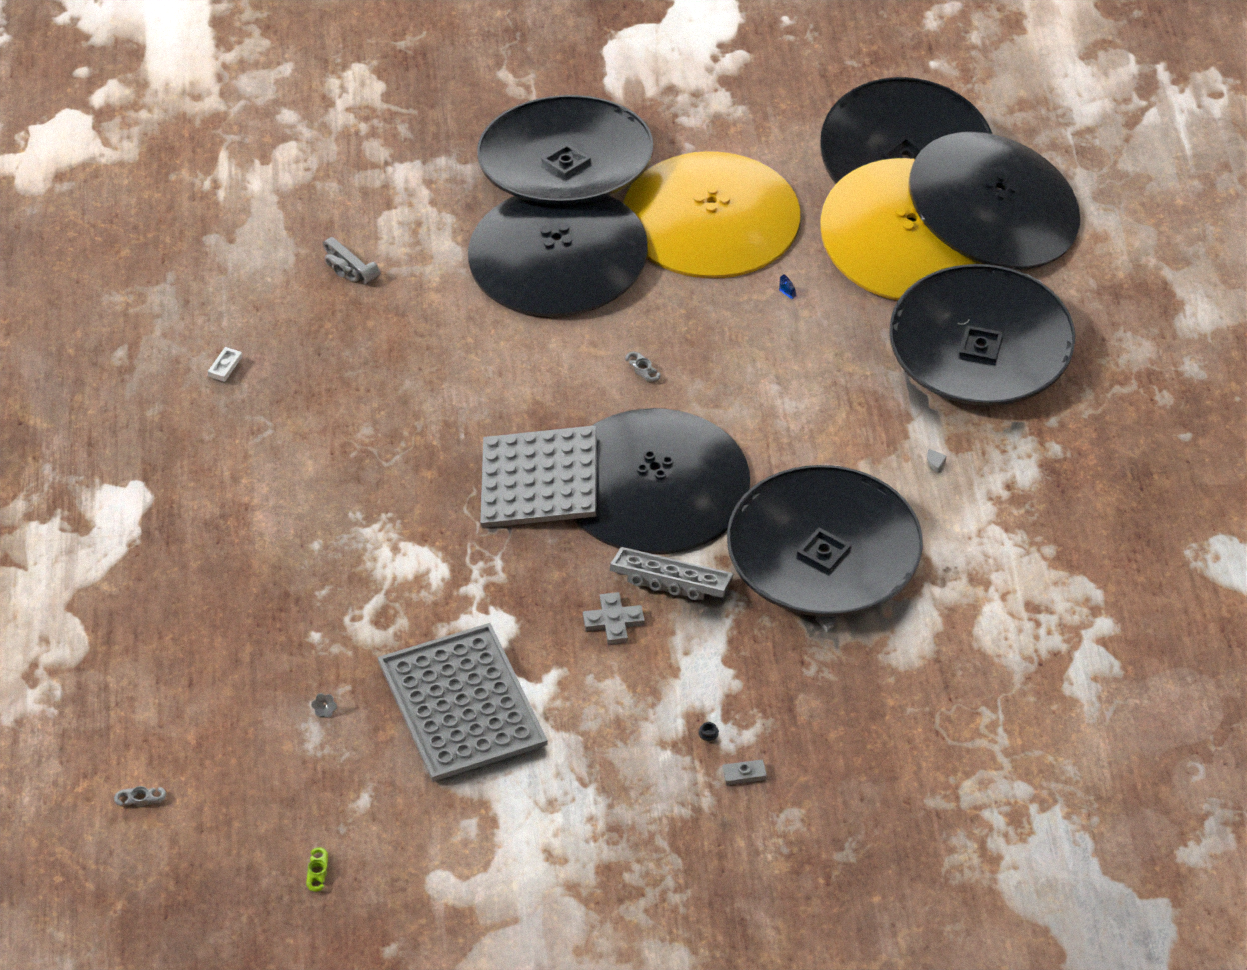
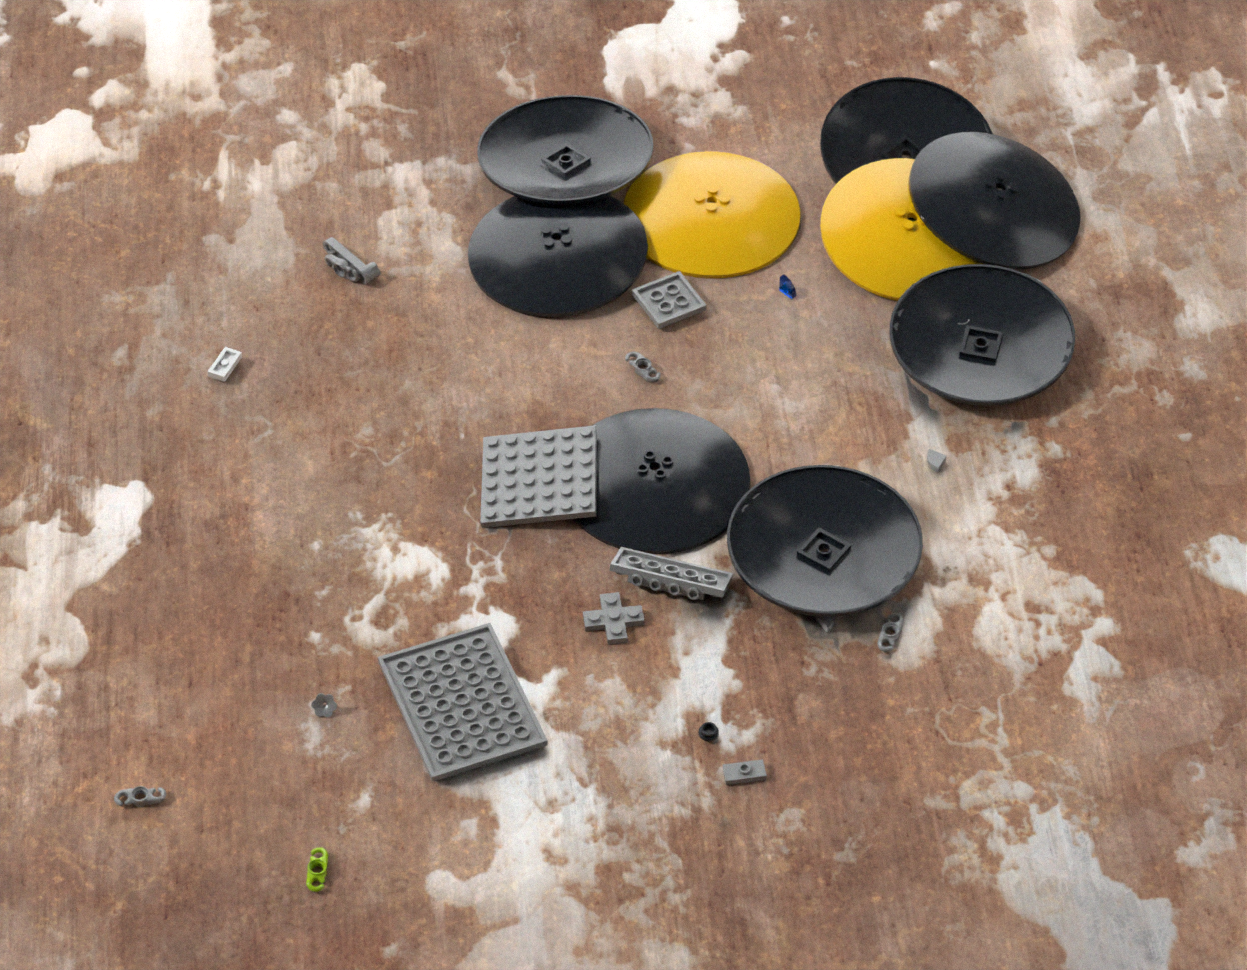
none -> light grey plate [632,271,706,329]
none -> light grey piece [877,613,904,652]

